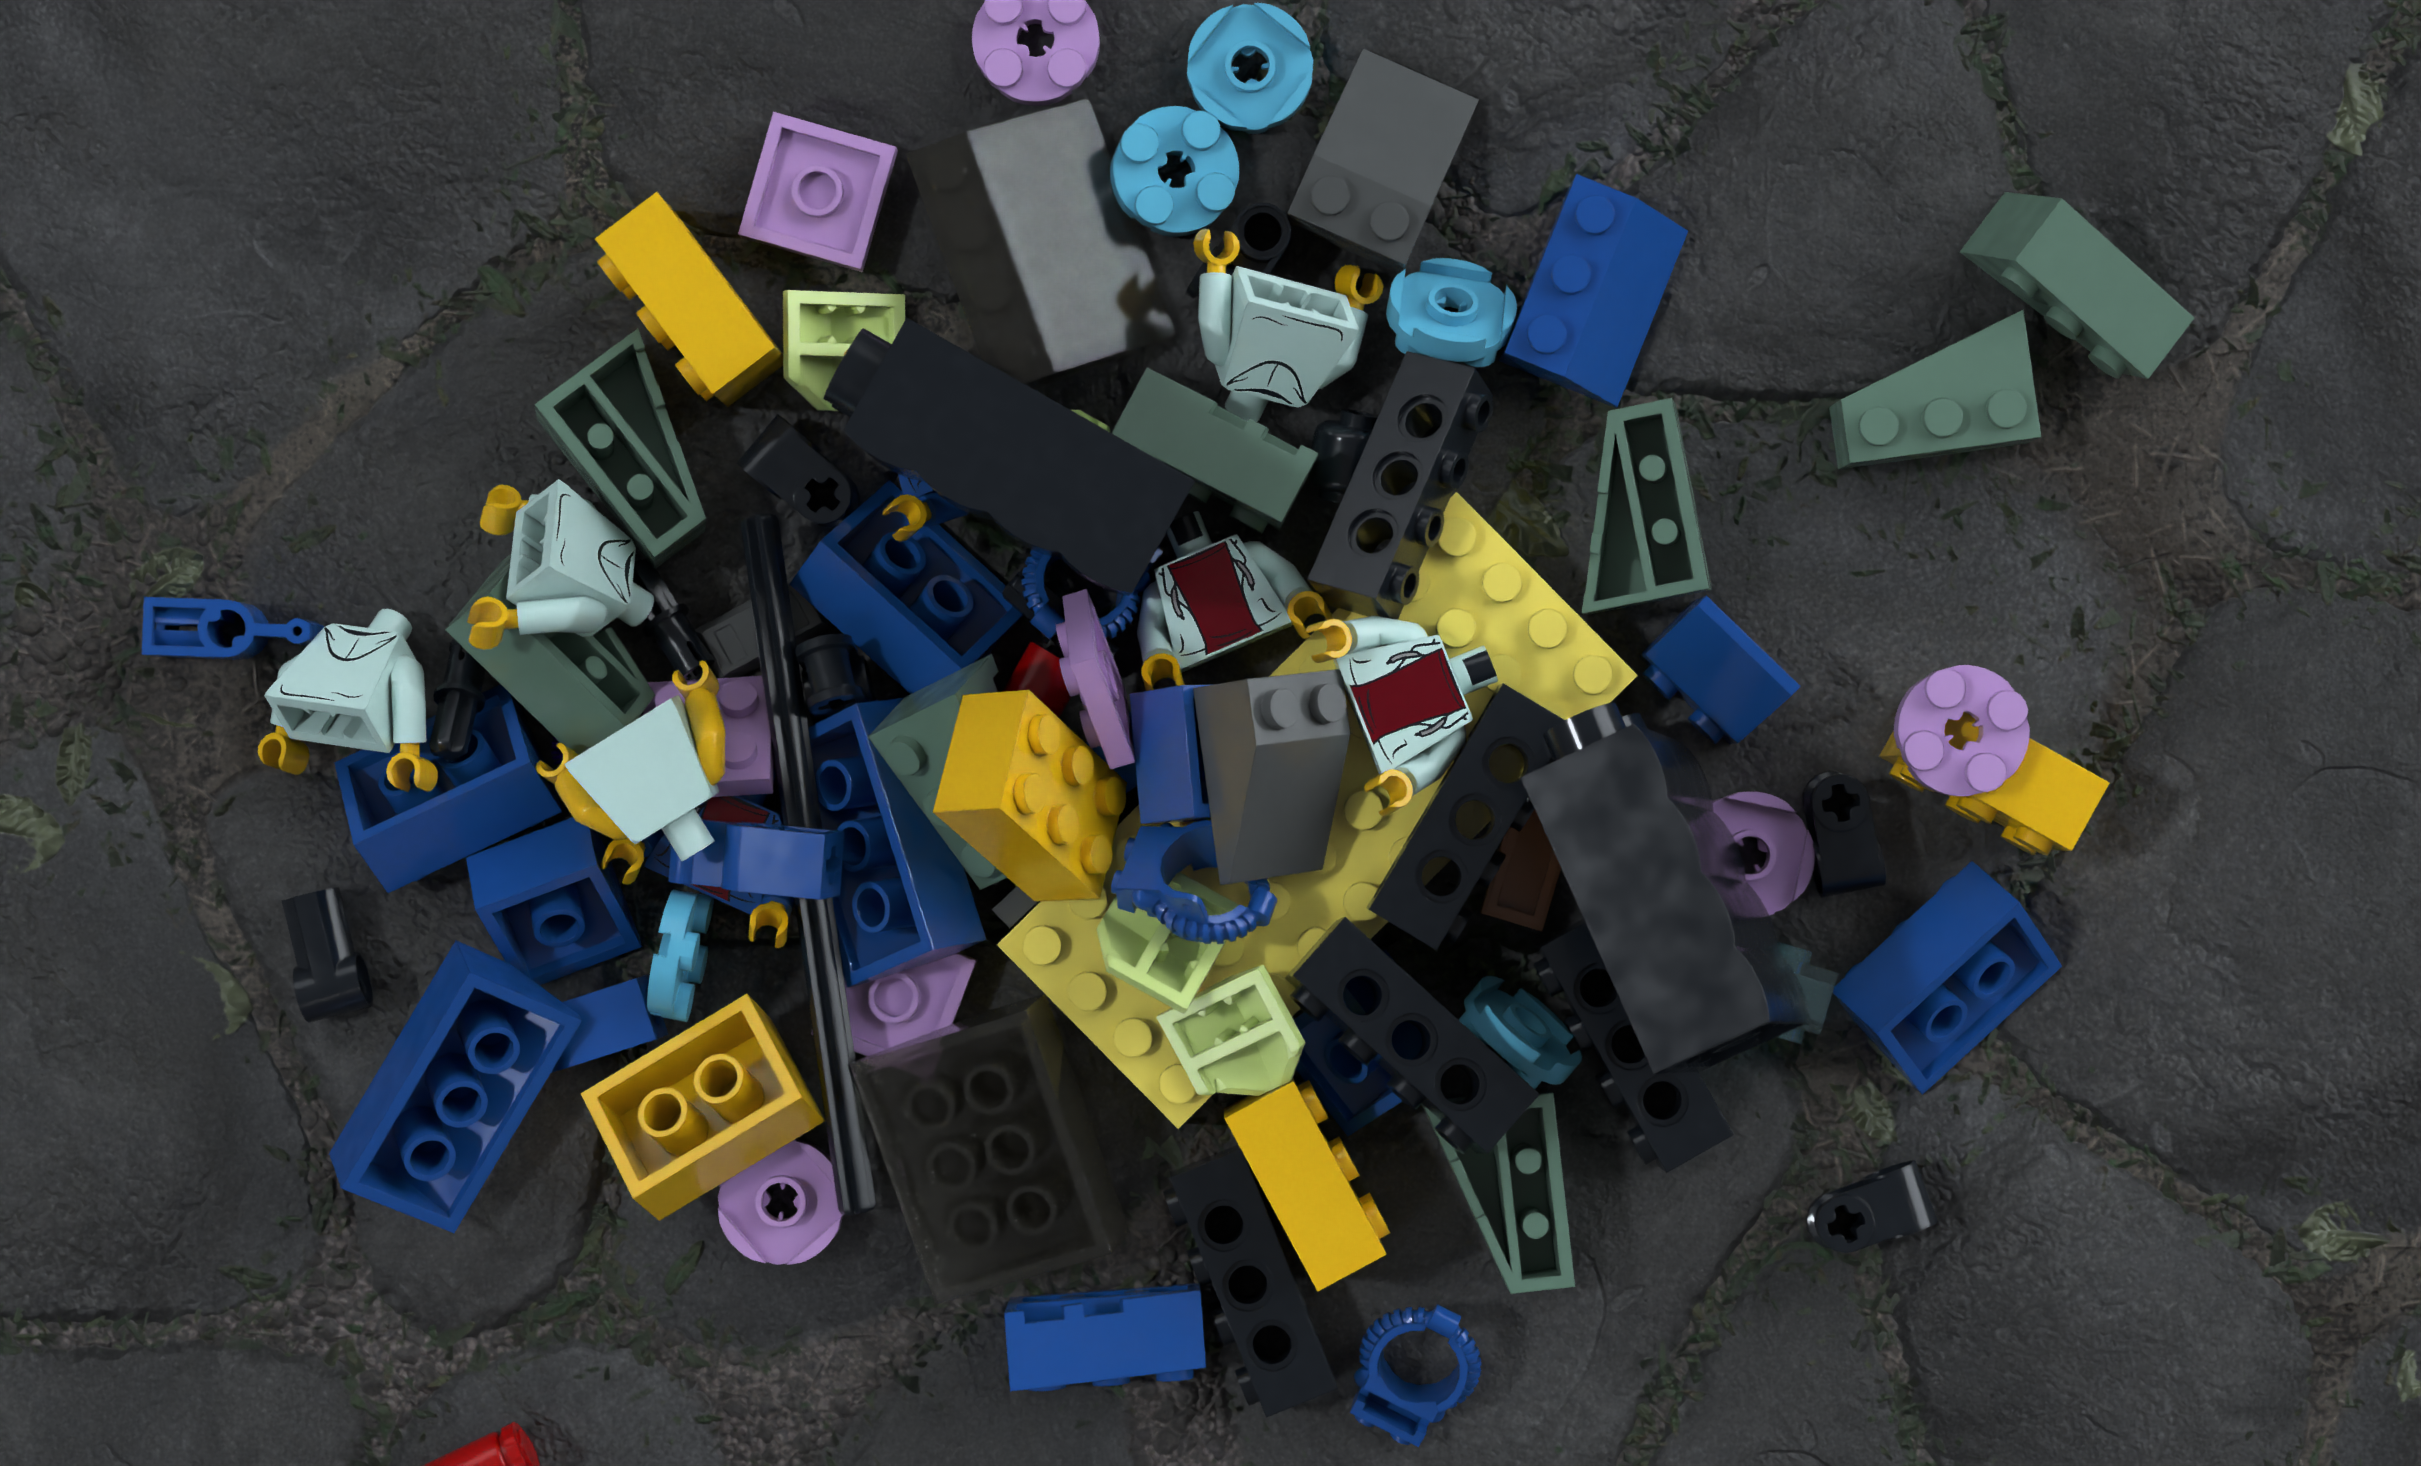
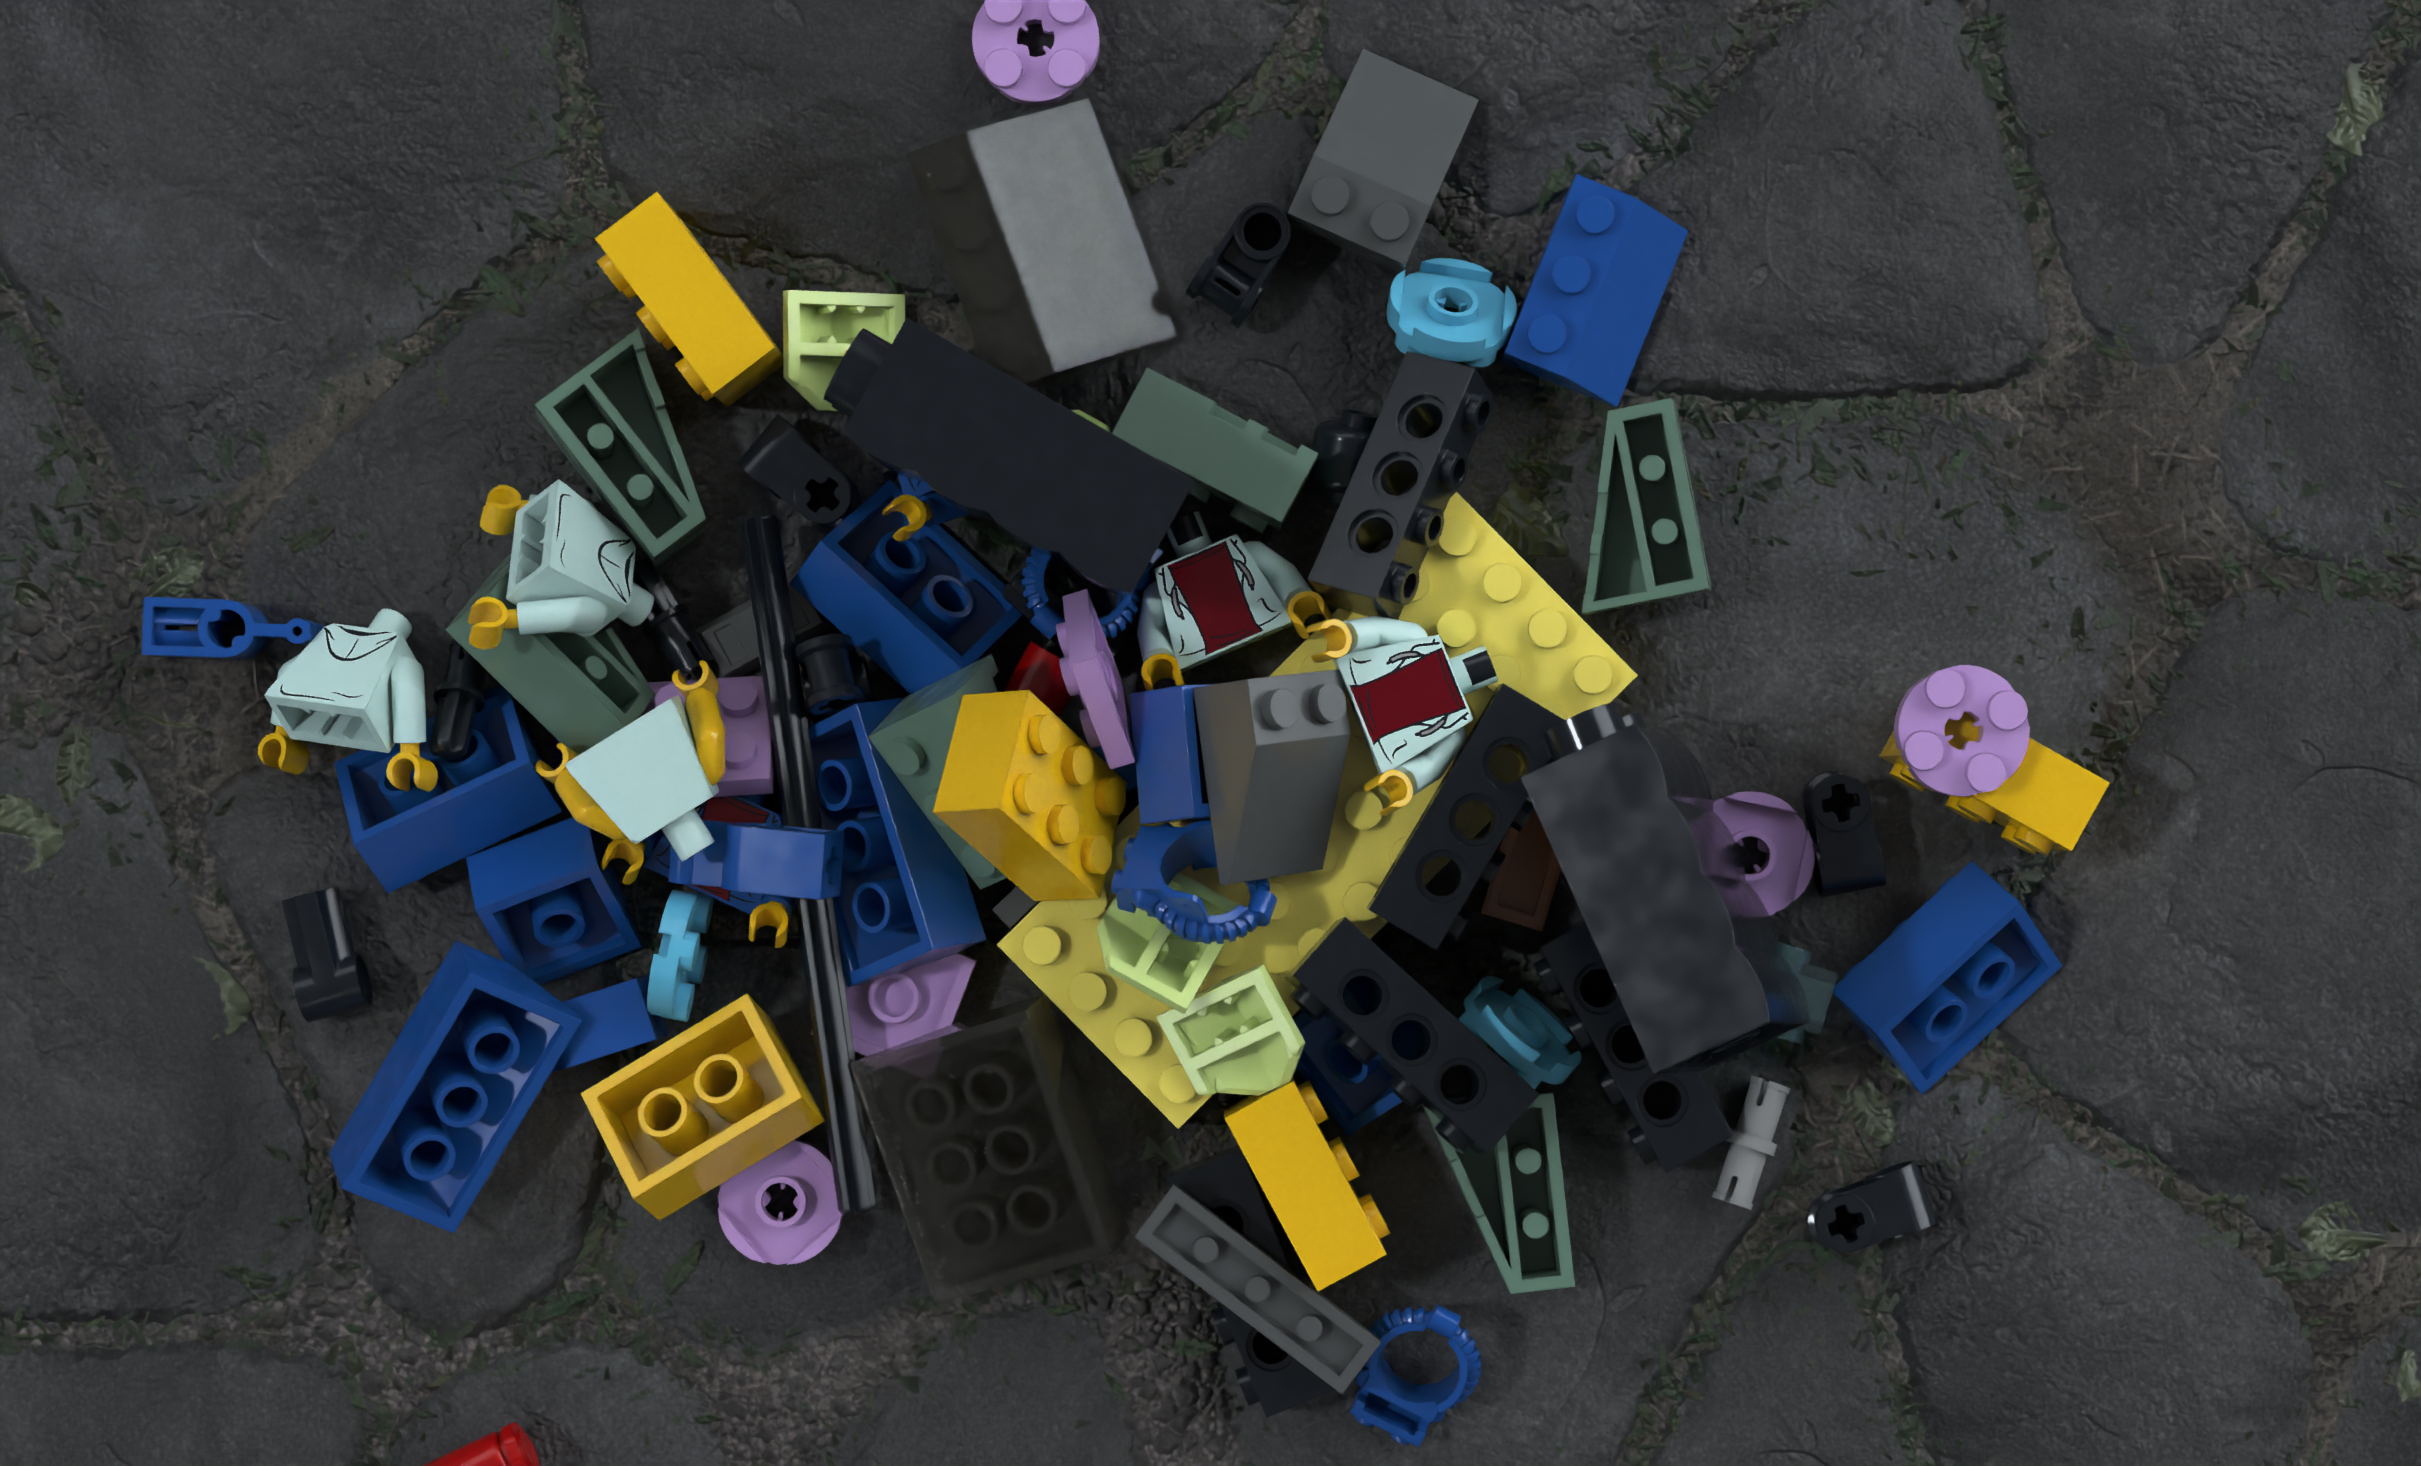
lavender plate [738,112,898,272] -> none
blue wedge [1004,1283,1206,1392] -> none
medium azure plate [1110,106,1239,237] -> none
medium azure plate [1187,3,1313,134] -> none
light aqua torso [1193,229,1383,422] -> none
blue slope [1638,596,1801,745] -> none
sand green wedge [1829,309,2041,469] -> none
sand green wedge [1960,192,2194,379] -> none
none -> dark grey plate [1134,1183,1381,1394]
none -> light grey pin [1712,1075,1791,1210]

